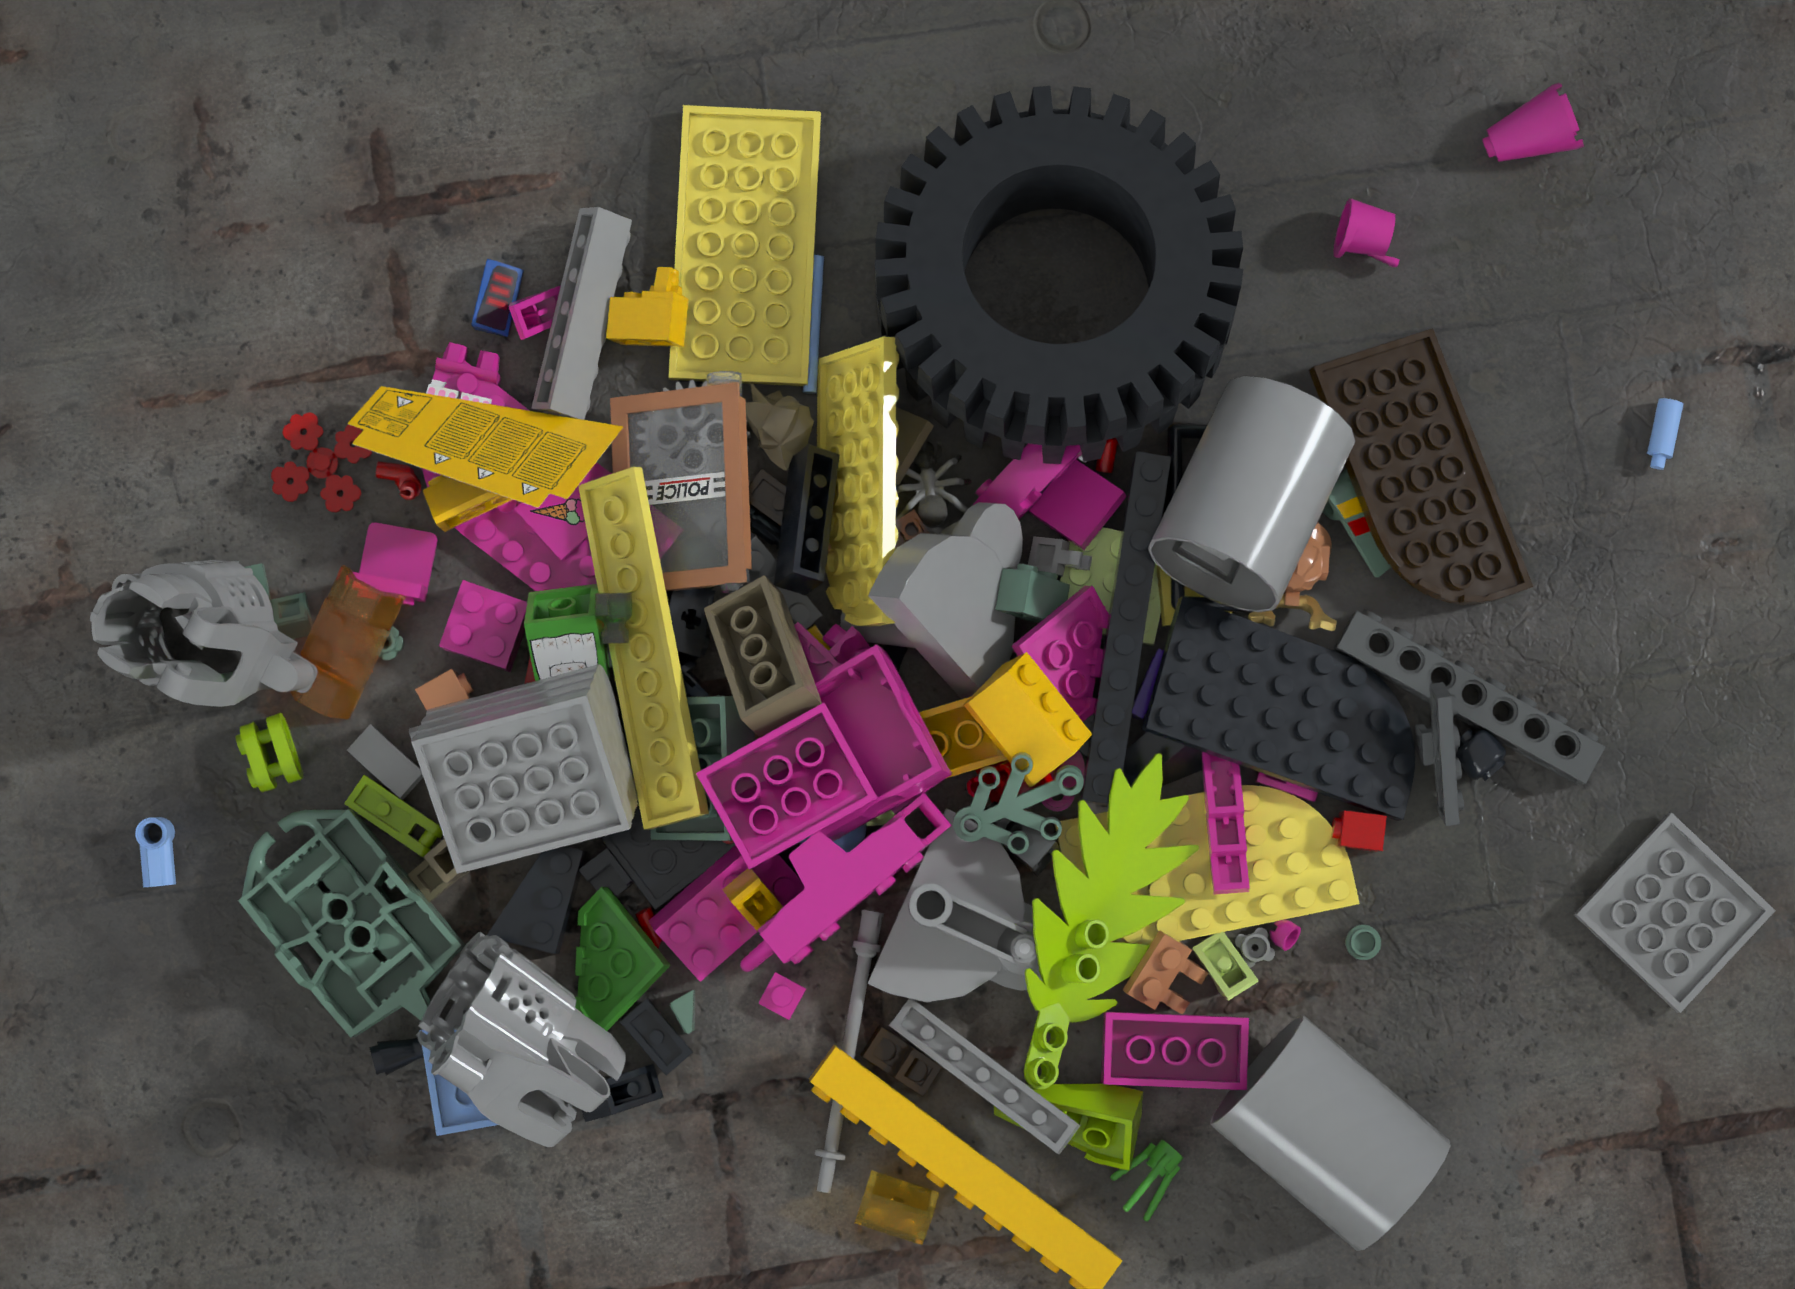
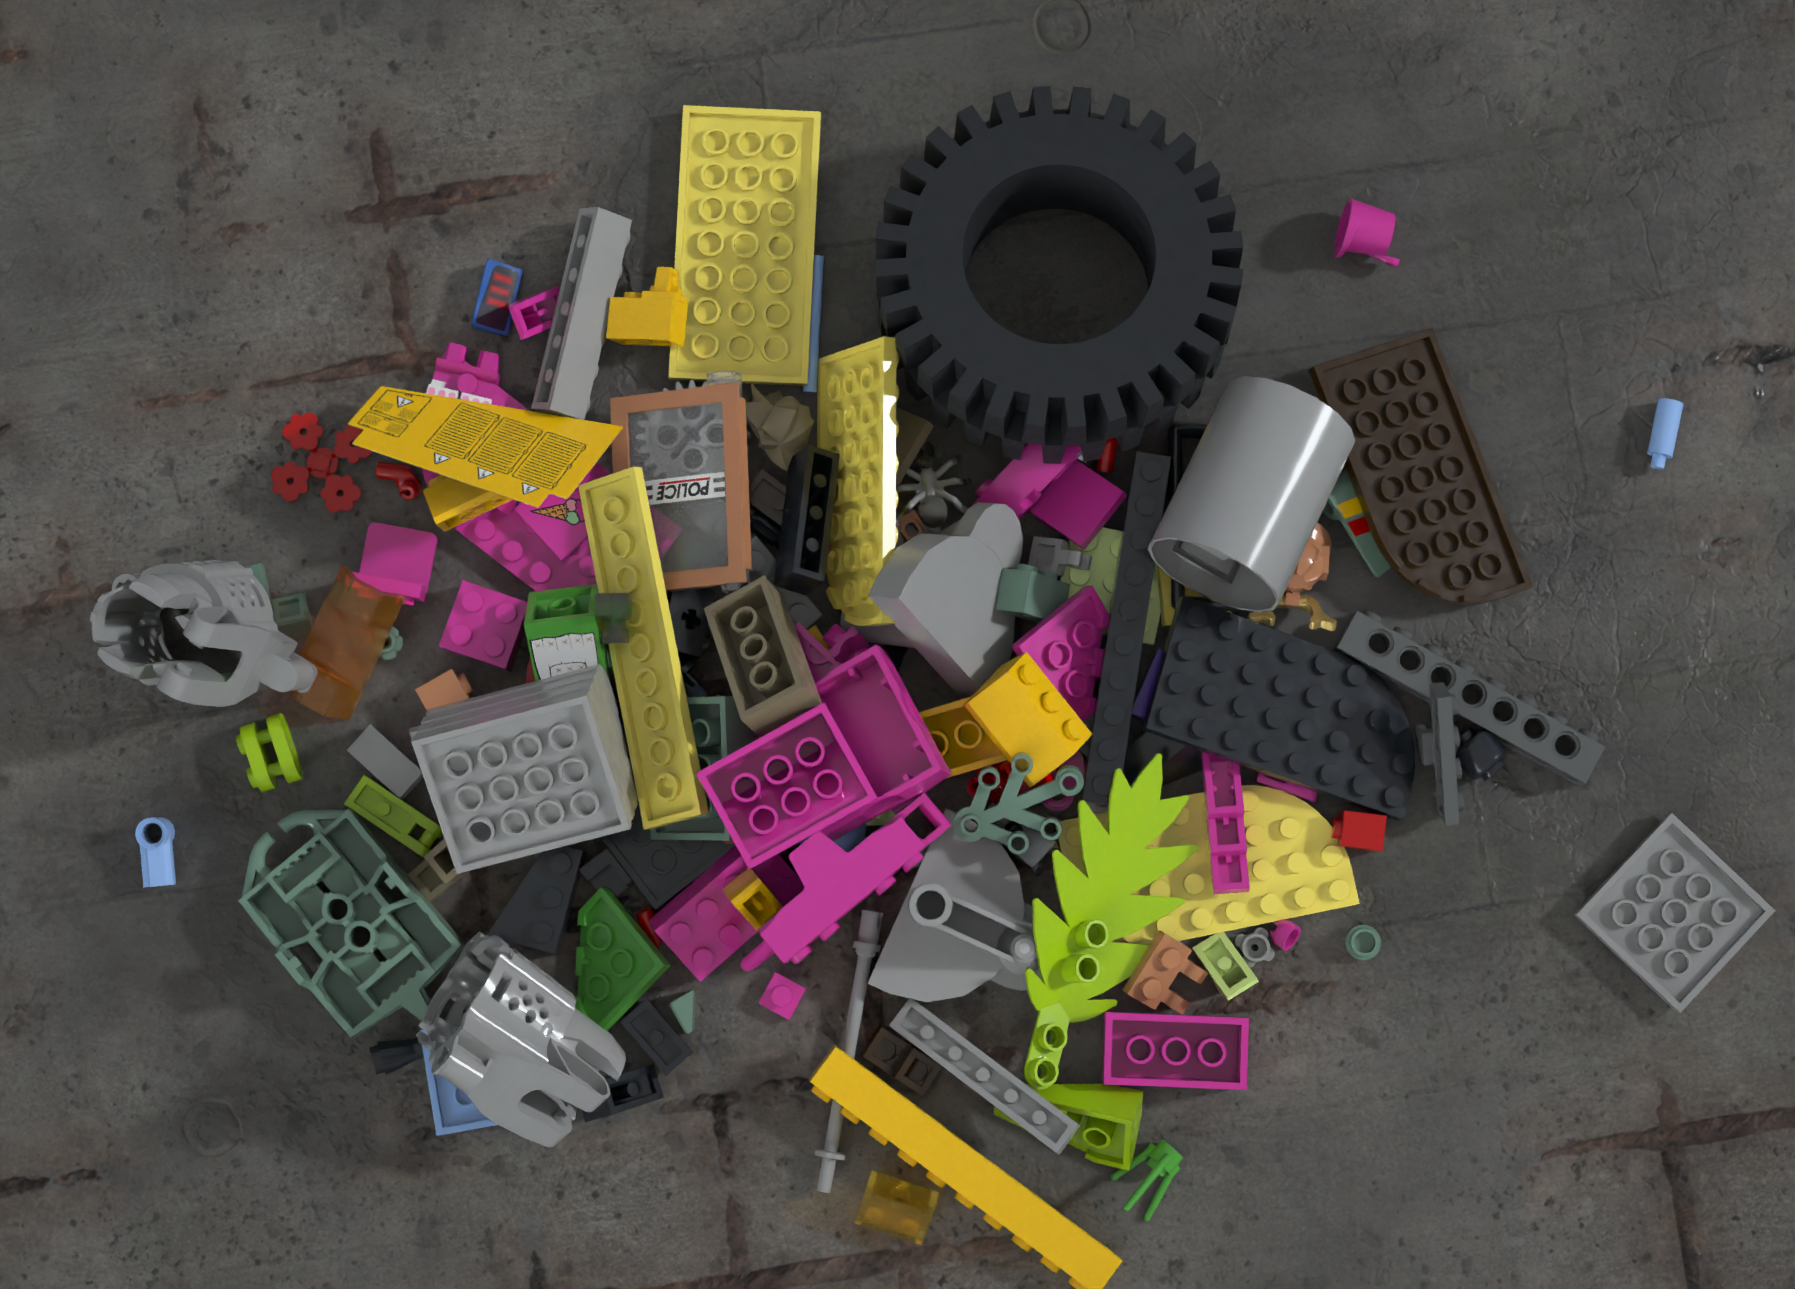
light grey piece [1210,1015,1451,1251] -> none
dark pink cone [1482,82,1584,162] -> none

